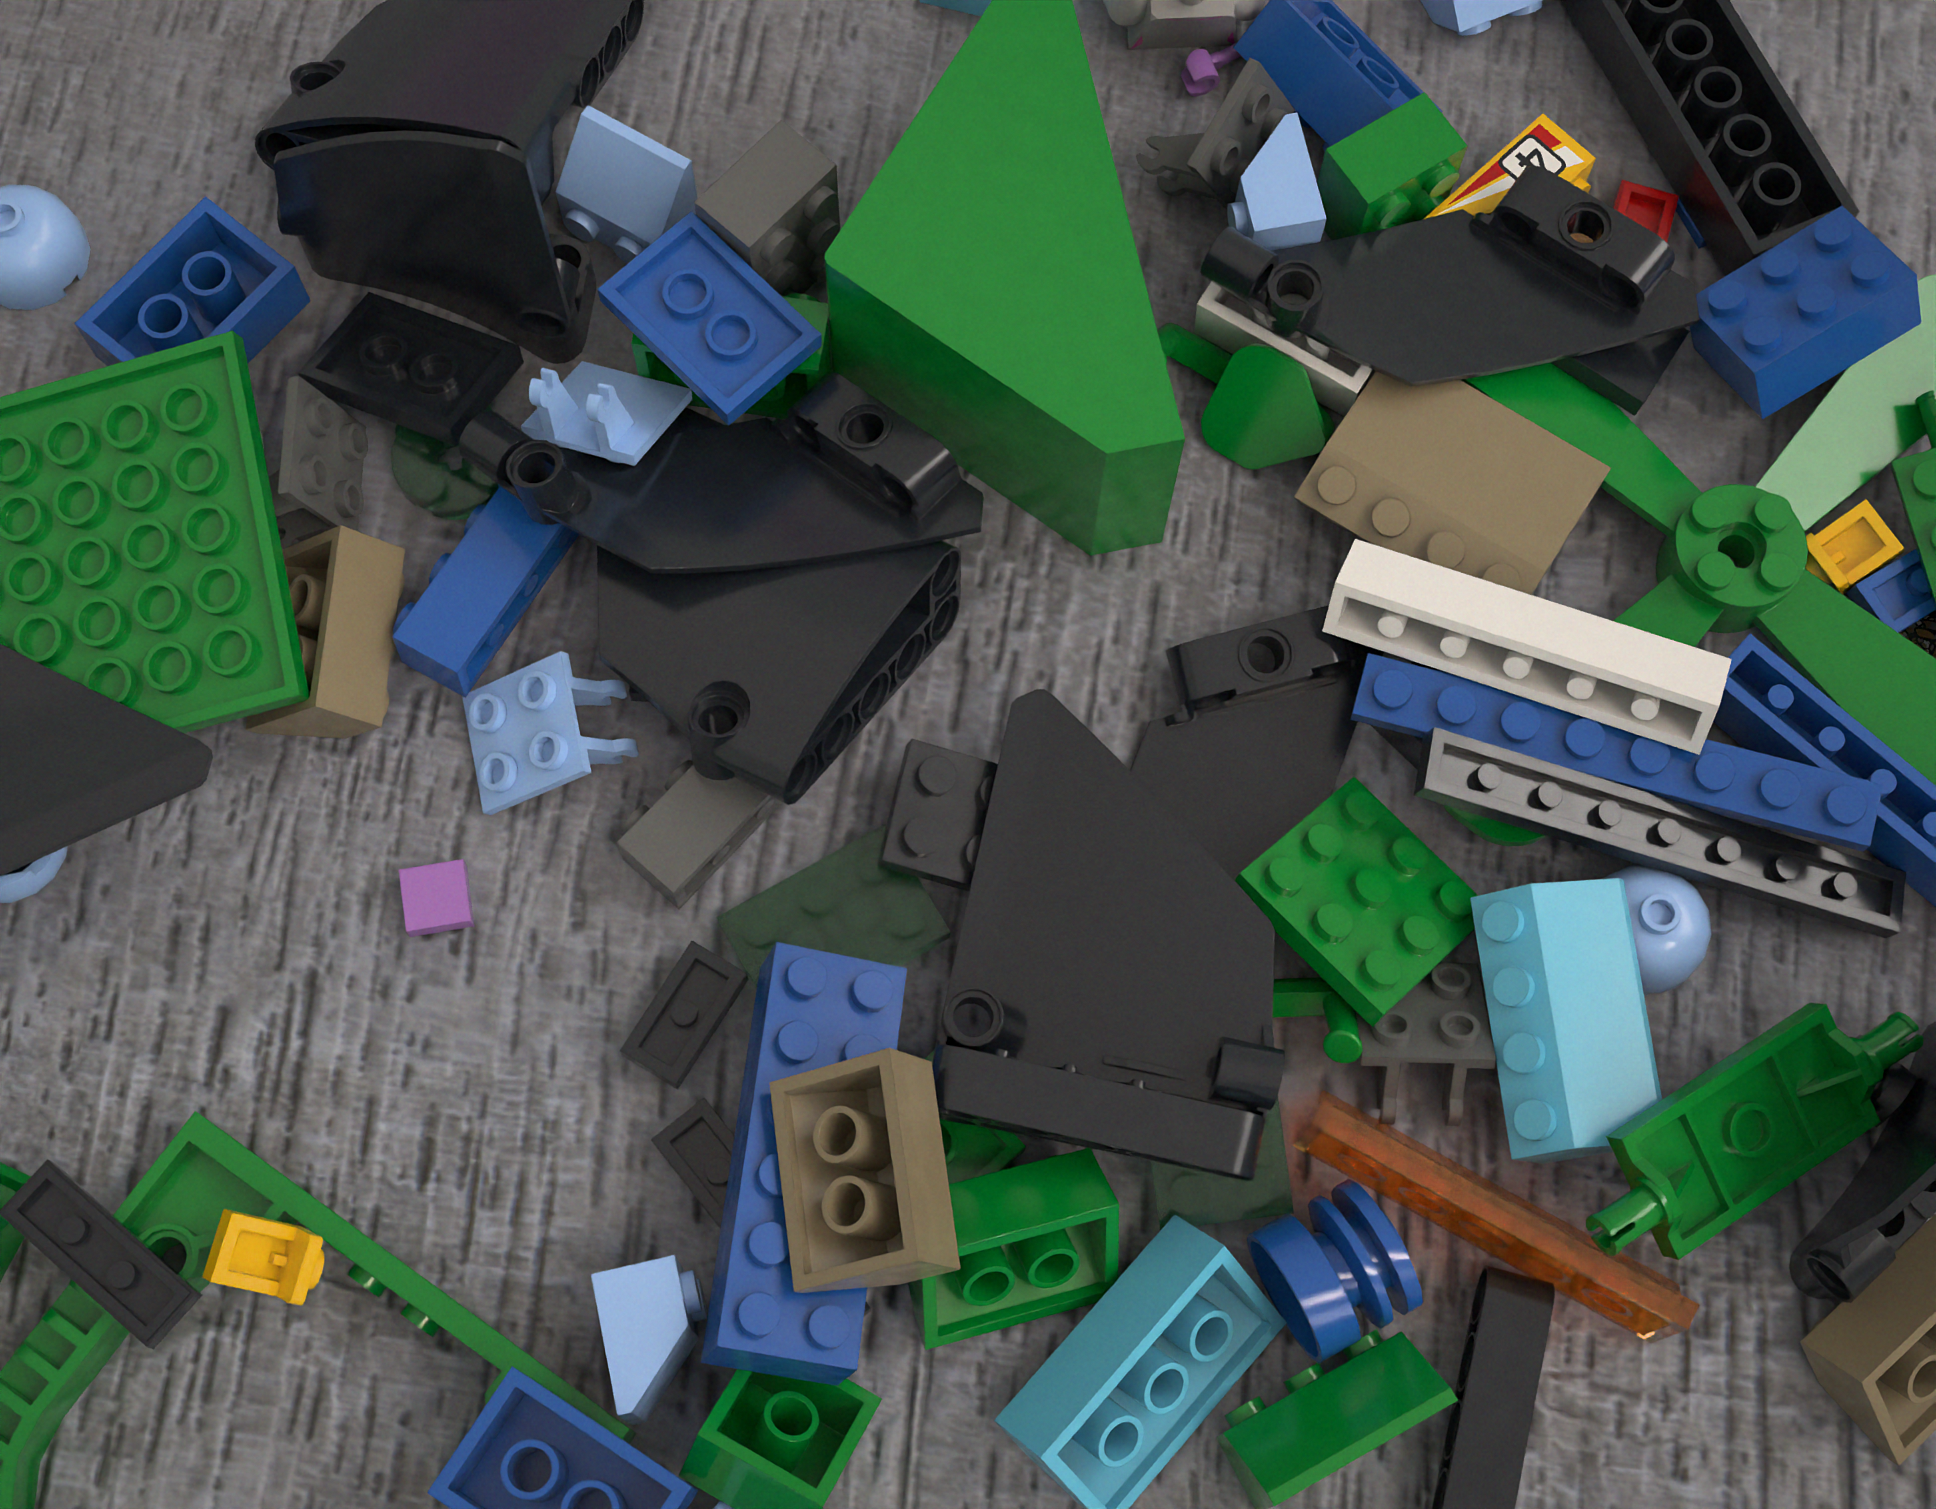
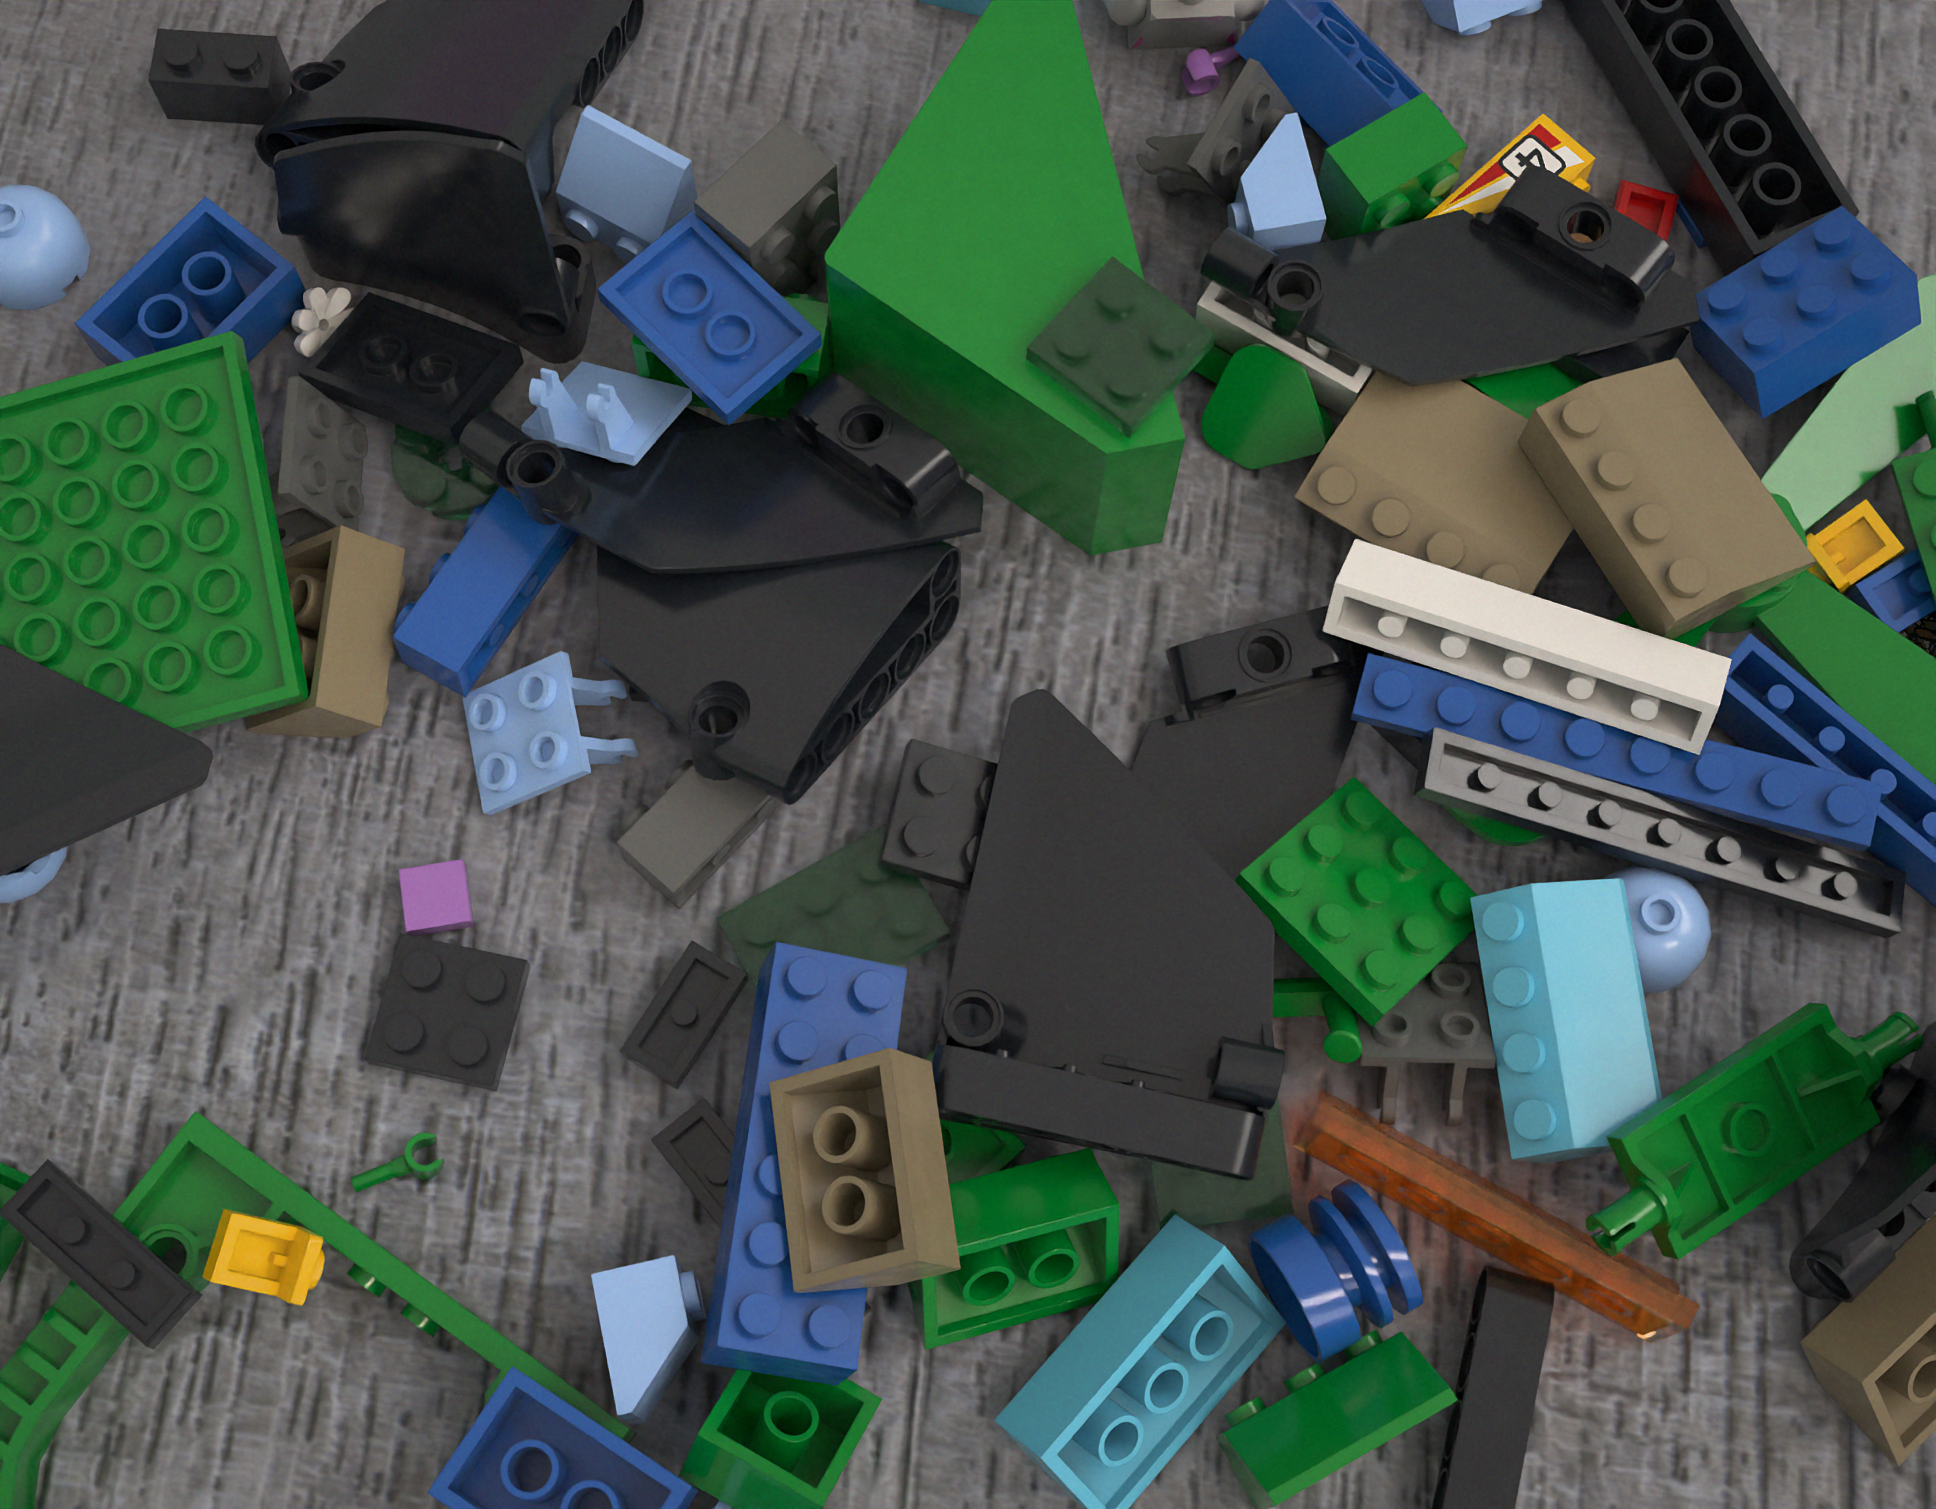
none -> black brick [148,28,291,125]
none -> white plant [291,287,354,357]
none -> green hand [351,1132,444,1192]
none -> black plate [365,933,531,1092]
none -> clear green plate [1026,256,1216,438]
none -> dark tan slope [1517,358,1816,640]

